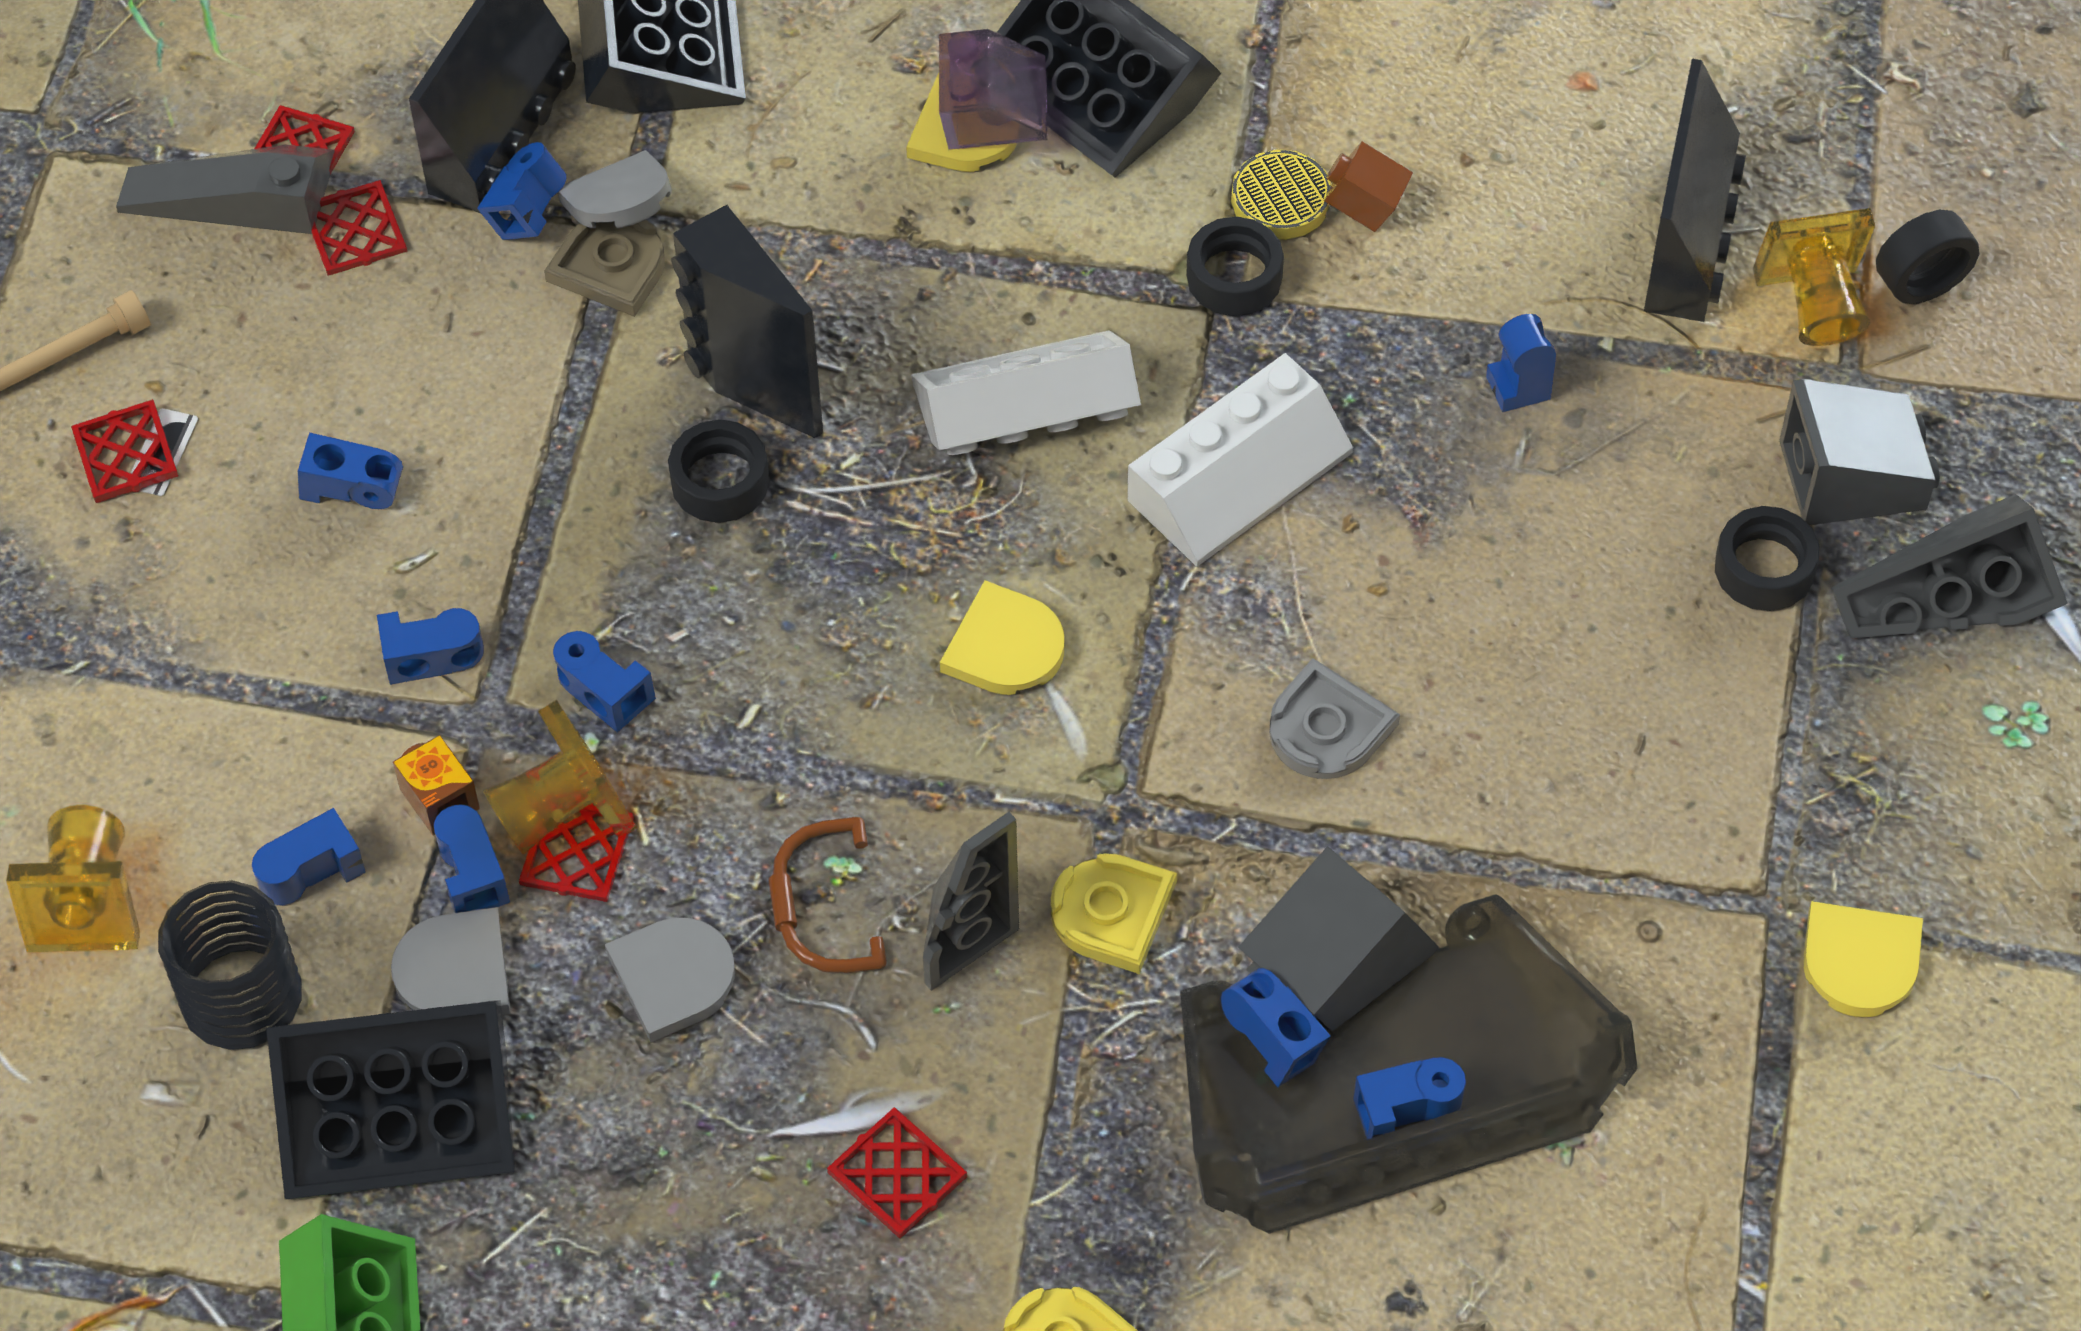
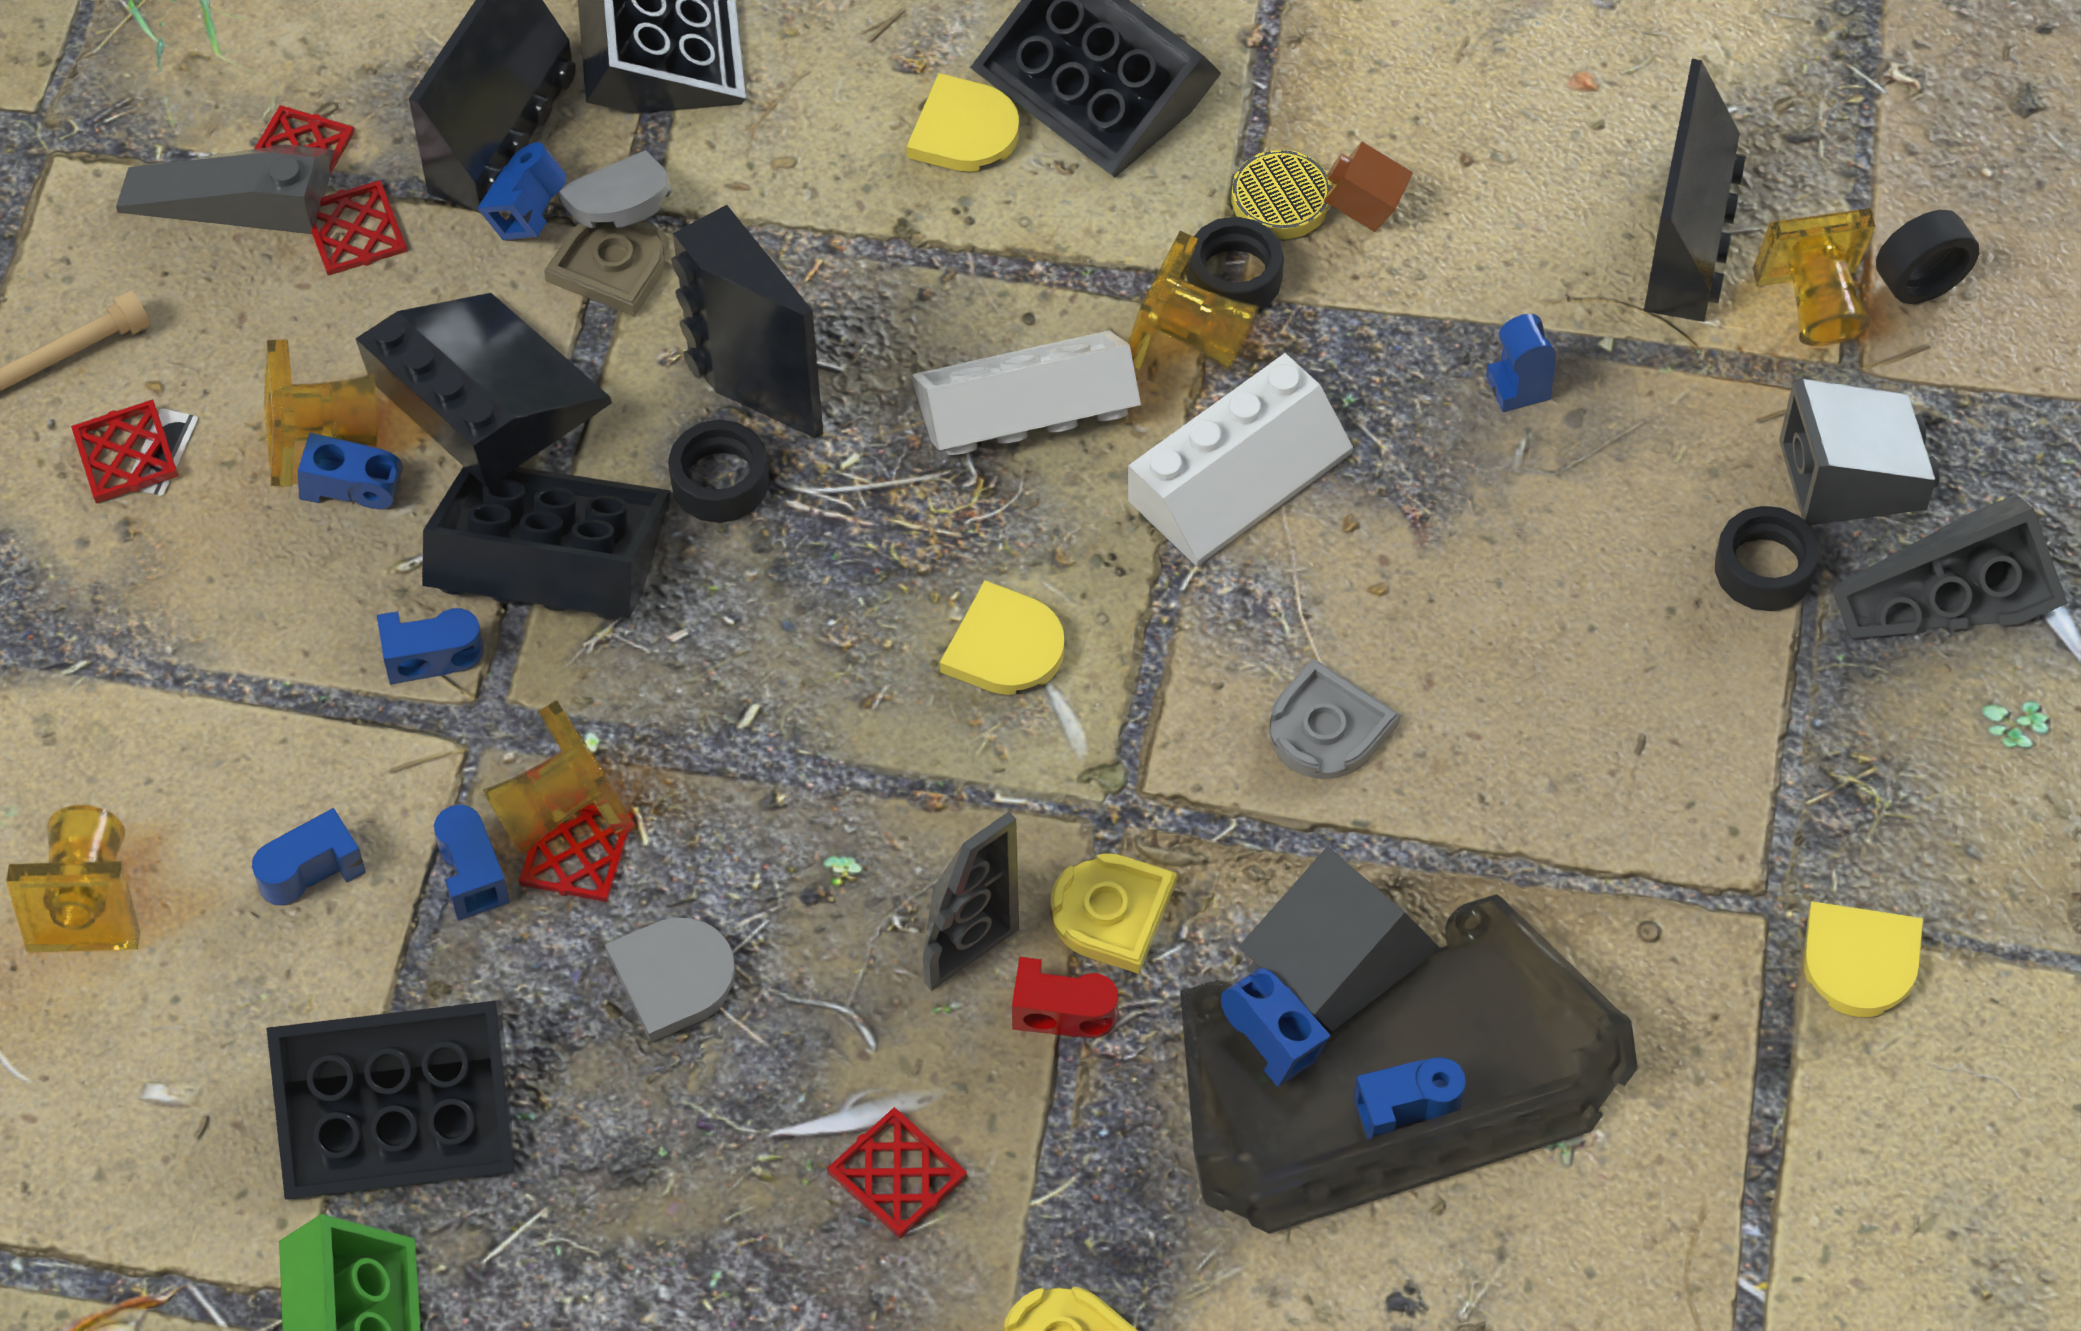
black piece [158,880,302,1050] -> none
light grey tile [391,907,511,1015] -> none
brick [393,735,480,836] -> none
blue leg [553,631,656,733] -> none
dark orange piece [769,817,887,973] -> none
slope [939,29,1048,150] -> none
none -> clear yellow plant [263,339,378,486]
none -> black slope [355,293,612,488]
none -> black slope [422,466,670,619]
none -> red leg [1012,956,1118,1038]
none -> clear yellow plant [1128,230,1259,372]

